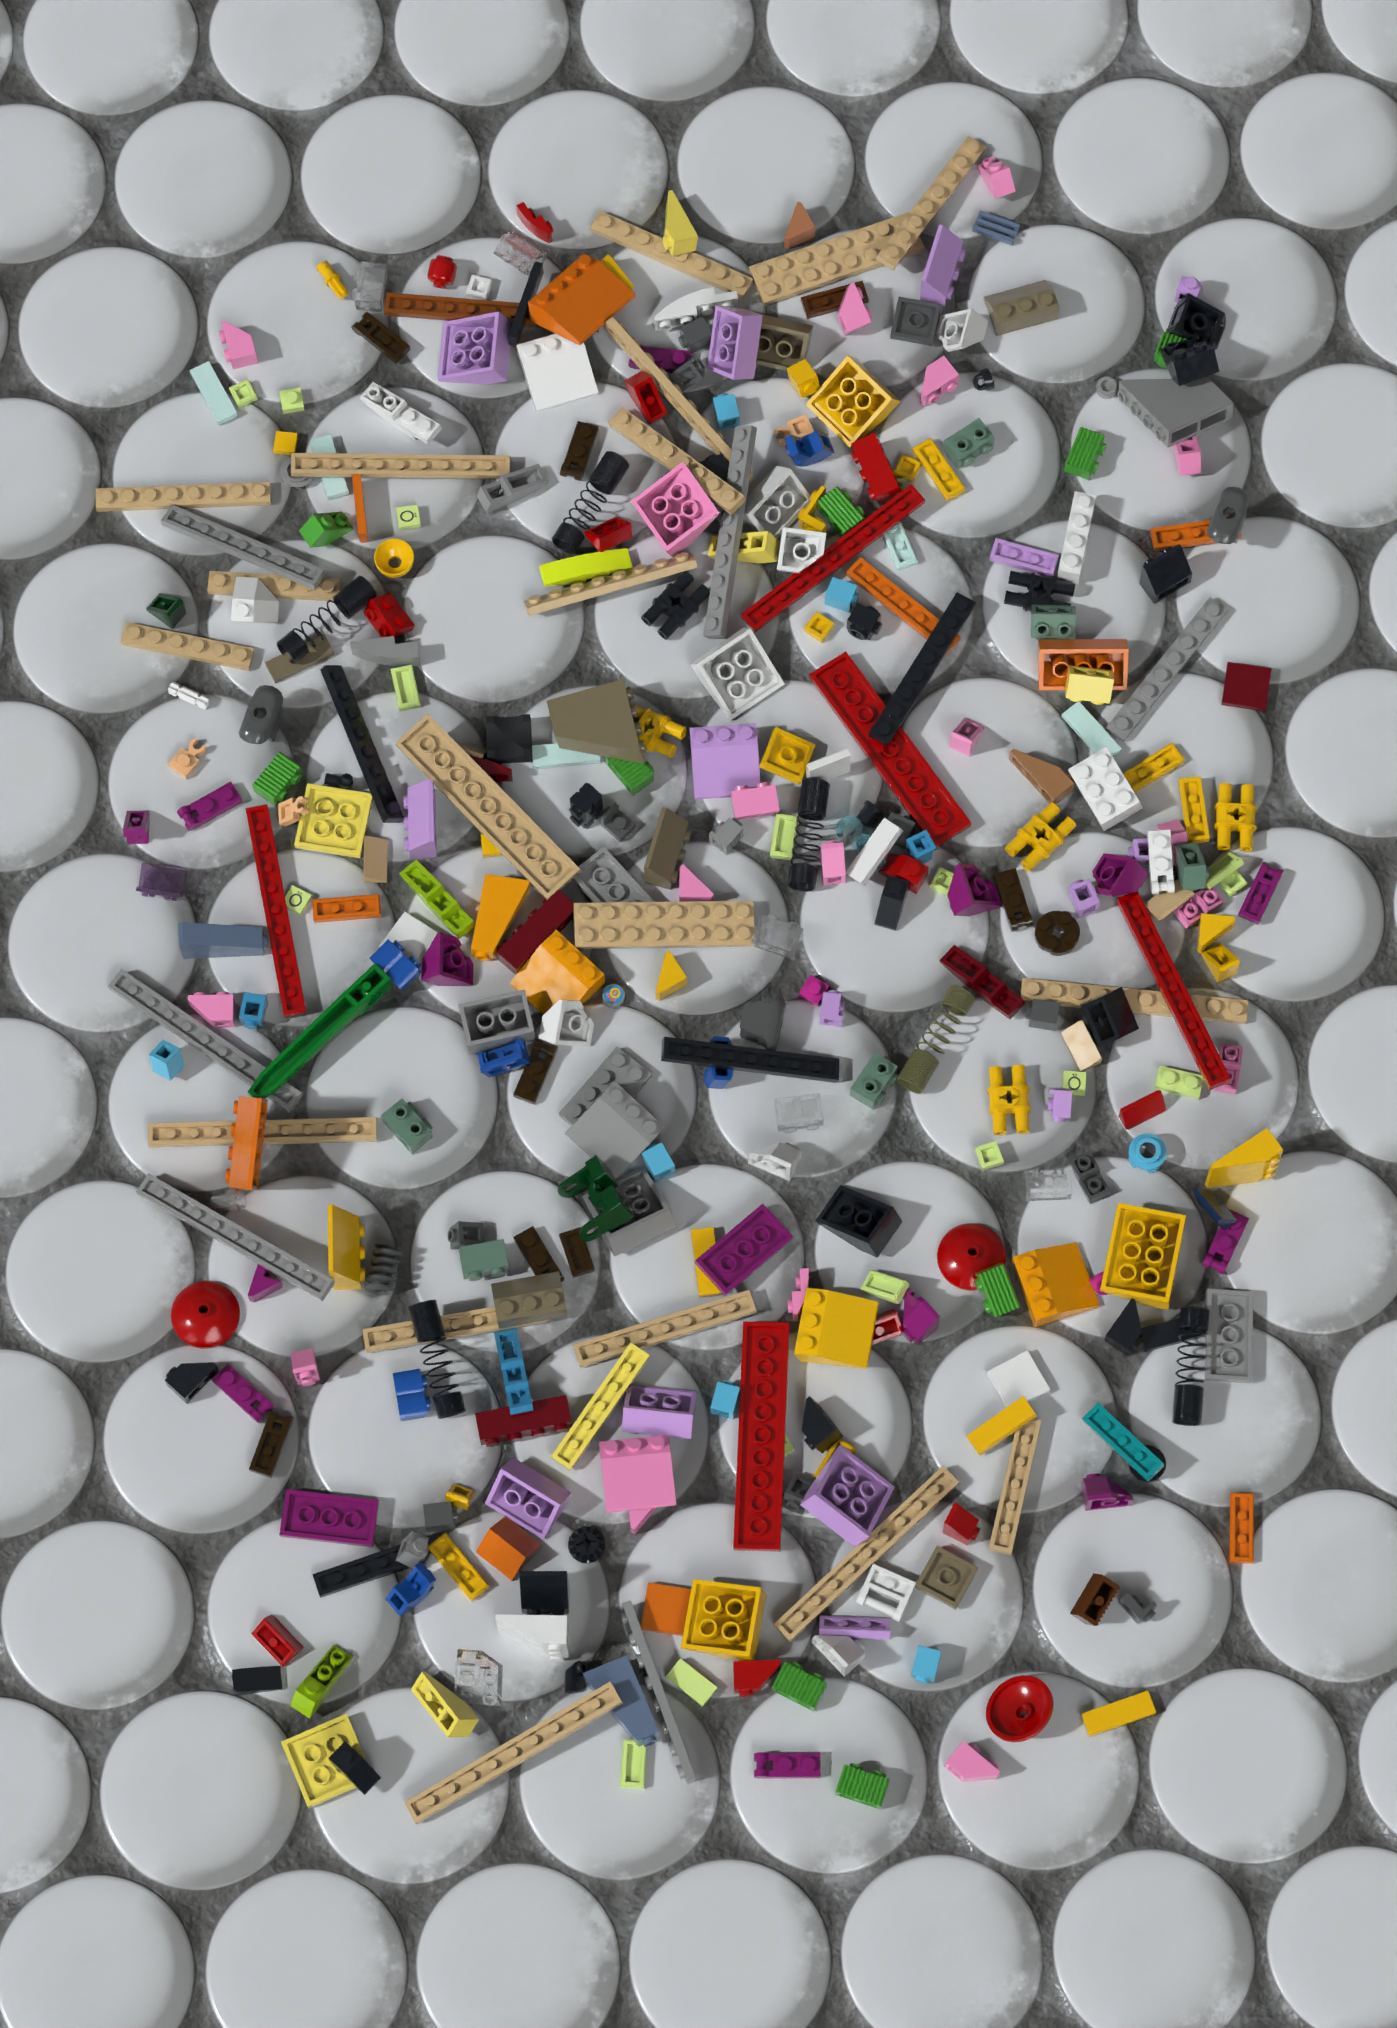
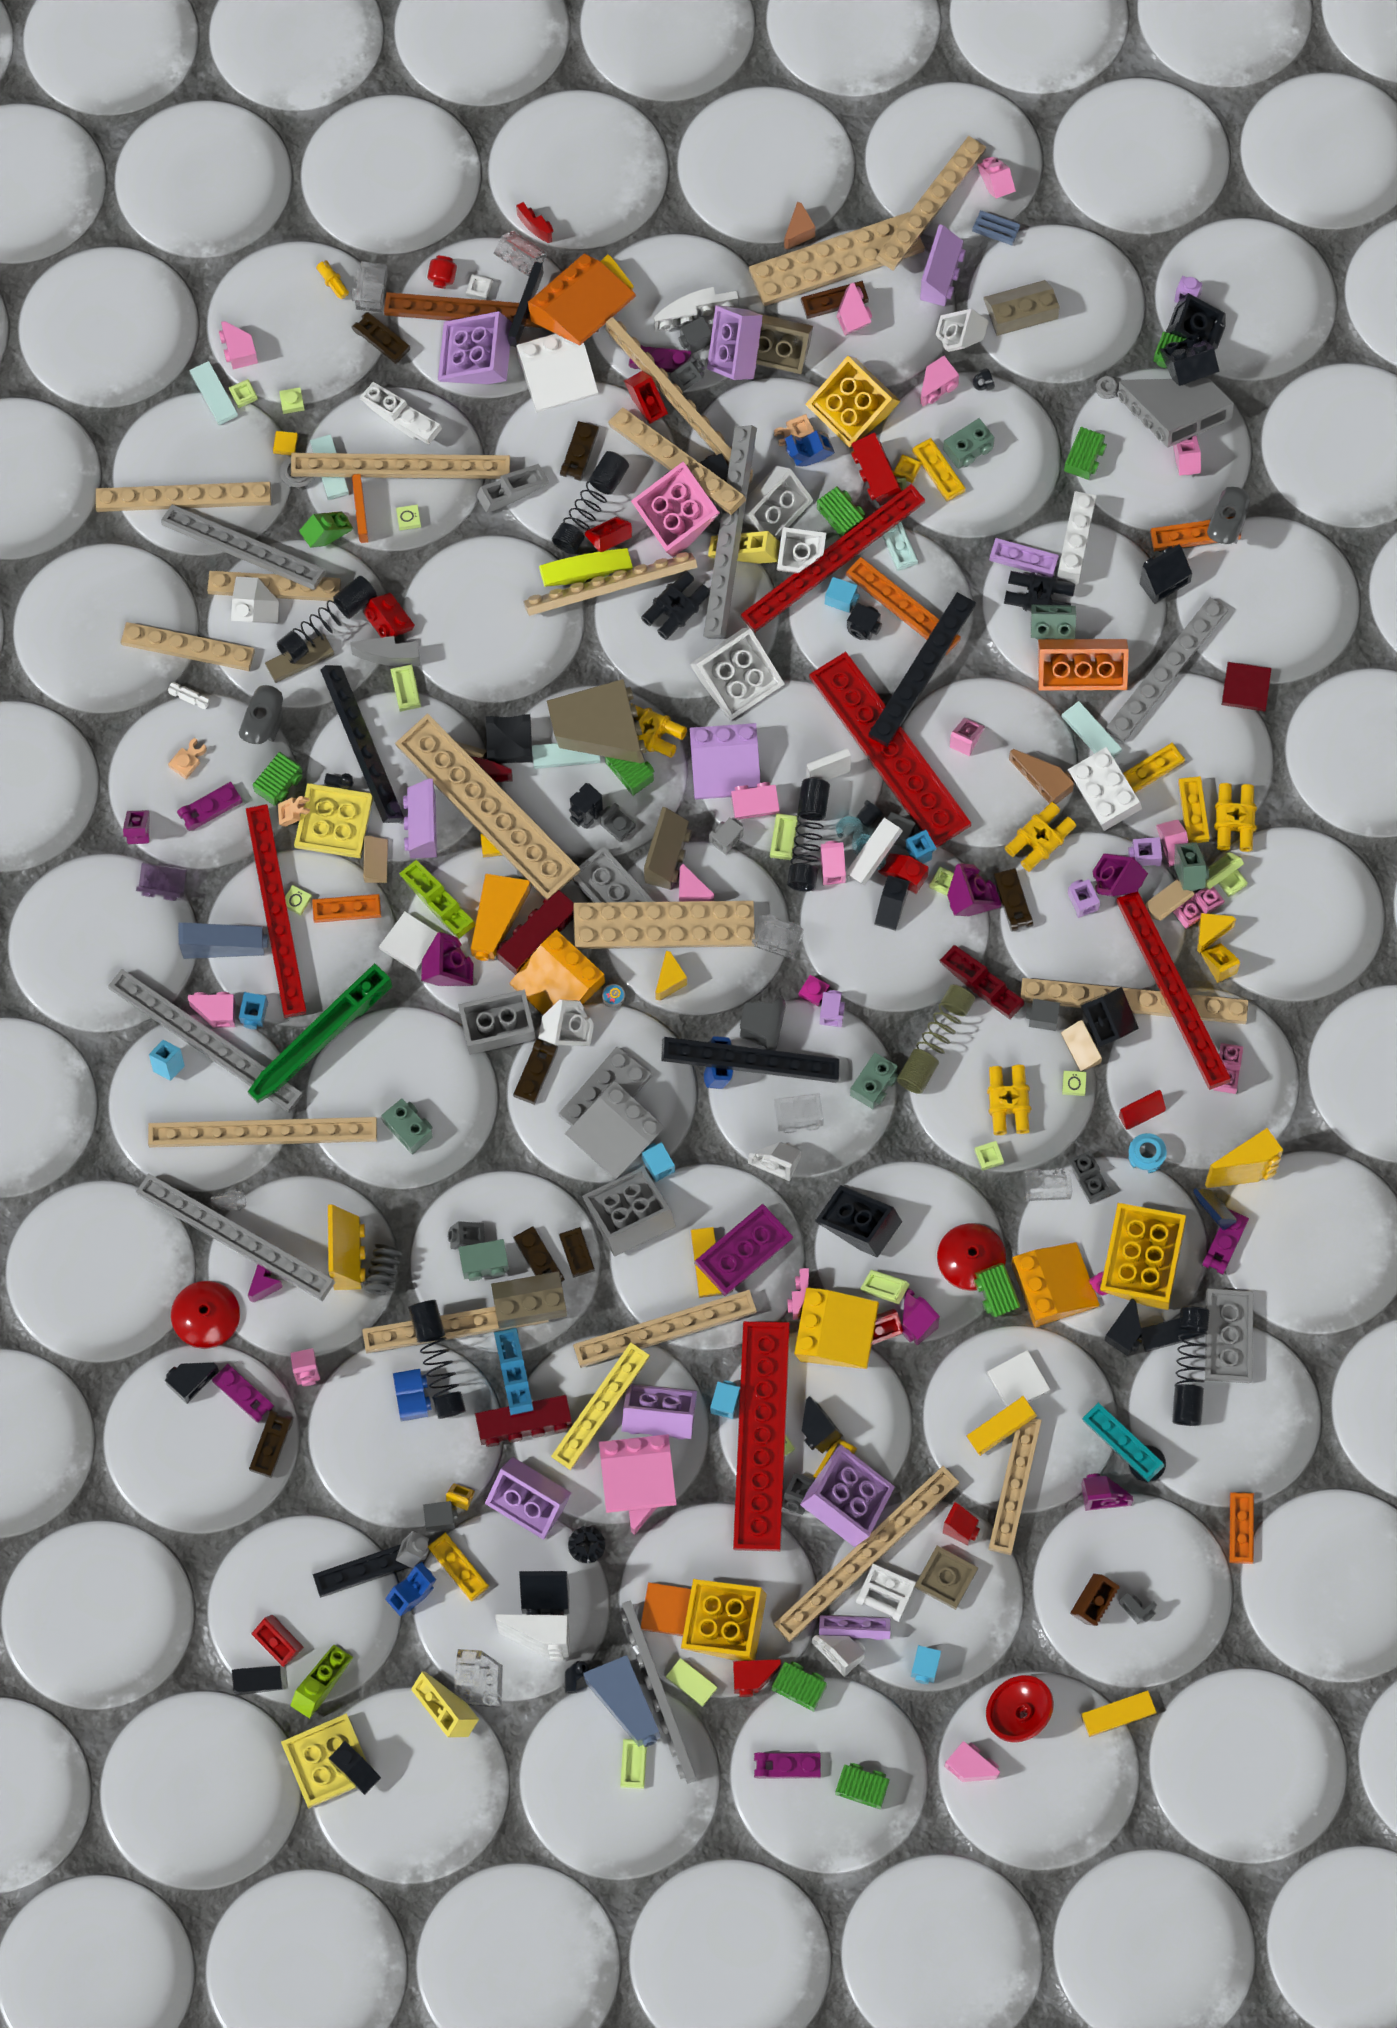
dark green slope [146,593,186,629] -> none
orange slope [225,1096,268,1190] -> none
magenta plate [279,1489,379,1548] -> none
blue brick [369,939,422,991] -> none
yellow piece [374,538,414,578] -> none
tan plate [404,1681,623,1824] -> none
orange slope [476,1516,542,1581] -> none
blue hinge [478,1039,530,1078] -> none
dark green piece [557,1155,634,1242] -> none
tan plate [590,211,753,300] -> none
light yellow slope [663,190,698,256] -> none
medium azure brick [713,393,740,430] -> none
yellow plate [759,727,816,785] -> none
yellow brick [786,359,820,399] -> none
yellow bracket [798,485,826,533] -> none
yellow tile [804,612,835,643] -> none
dark grey plate [890,297,941,346] -> none
dark brown plate [1034,911,1080,956] -> none
lavender brick [1047,1087,1072,1122] -> none
light yellow brick [1065,665,1114,705] -> none
white plate [1147,830,1175,894] -> none
yellowish green plate [1155,1066,1204,1099] -> none
magenta plate [1238,861,1284,925] -> none

